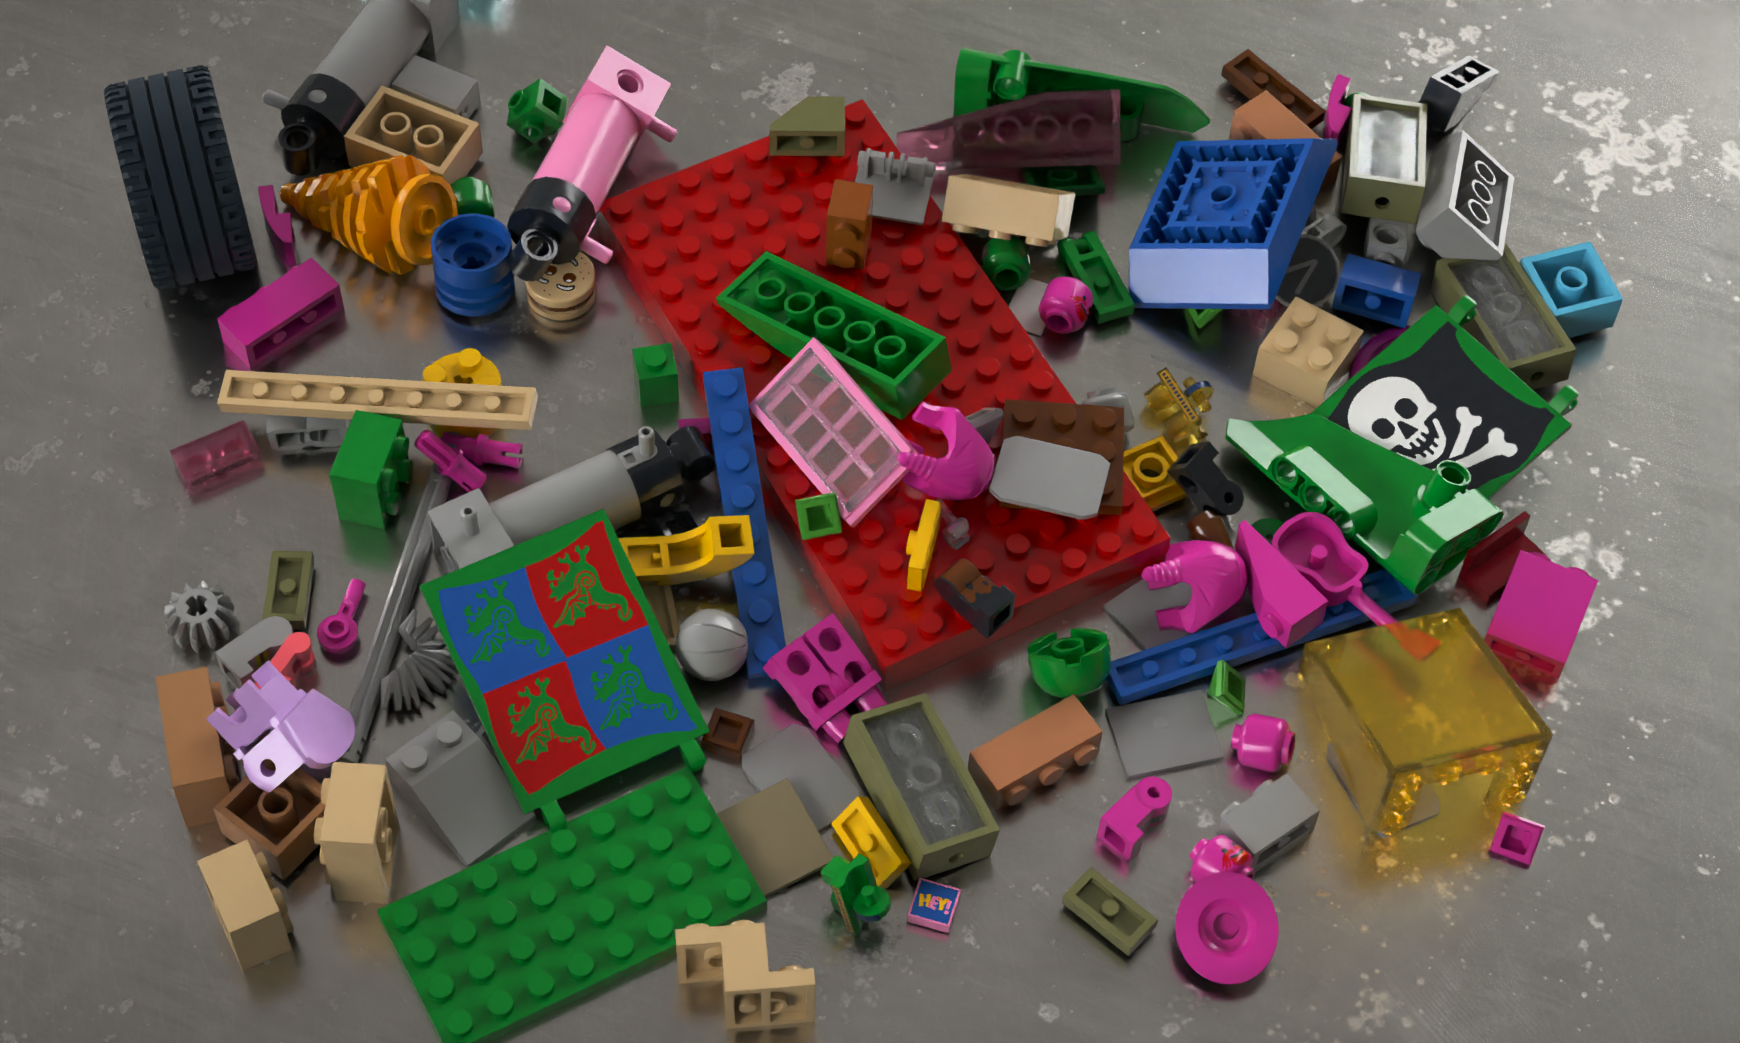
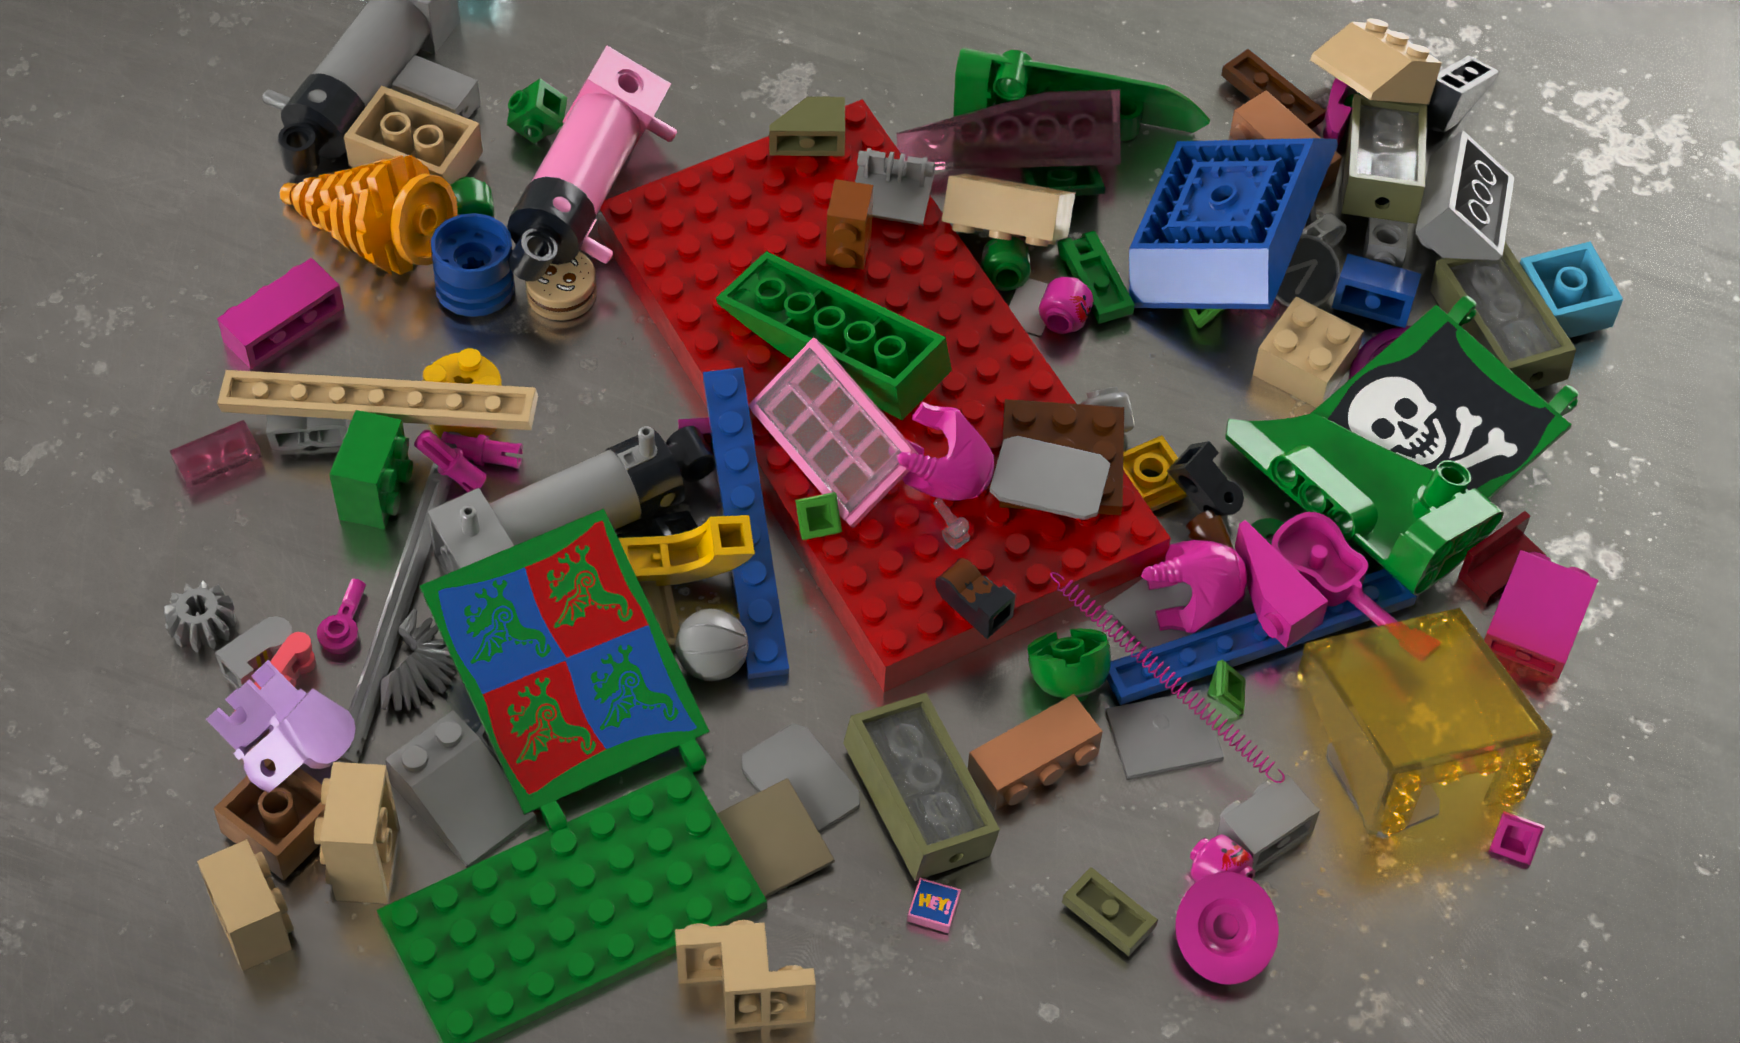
black wheel [104,65,258,290] -> none
medium nougat brick [156,666,240,828] -> none
dark pink slope [258,185,297,267] -> none
olive plate [262,550,315,629] -> none
green brick [632,343,679,407] -> none
reddish brown tile [701,708,755,761] -> none
dark pink hips [763,613,887,743] -> none
green hips [821,854,891,936] -> none
yellow plate [831,796,912,890] -> none
yellow plate [906,499,942,592] -> none
light grey slope [965,408,1004,444] -> none
dark pink leg [1097,776,1172,862] -> none
clear yellow hips [1144,367,1214,443] -> none
dark pink head [1231,713,1296,772] -> none
none -> dark pink piece [1051,572,1285,783]
none -> tan slope [1310,19,1442,104]

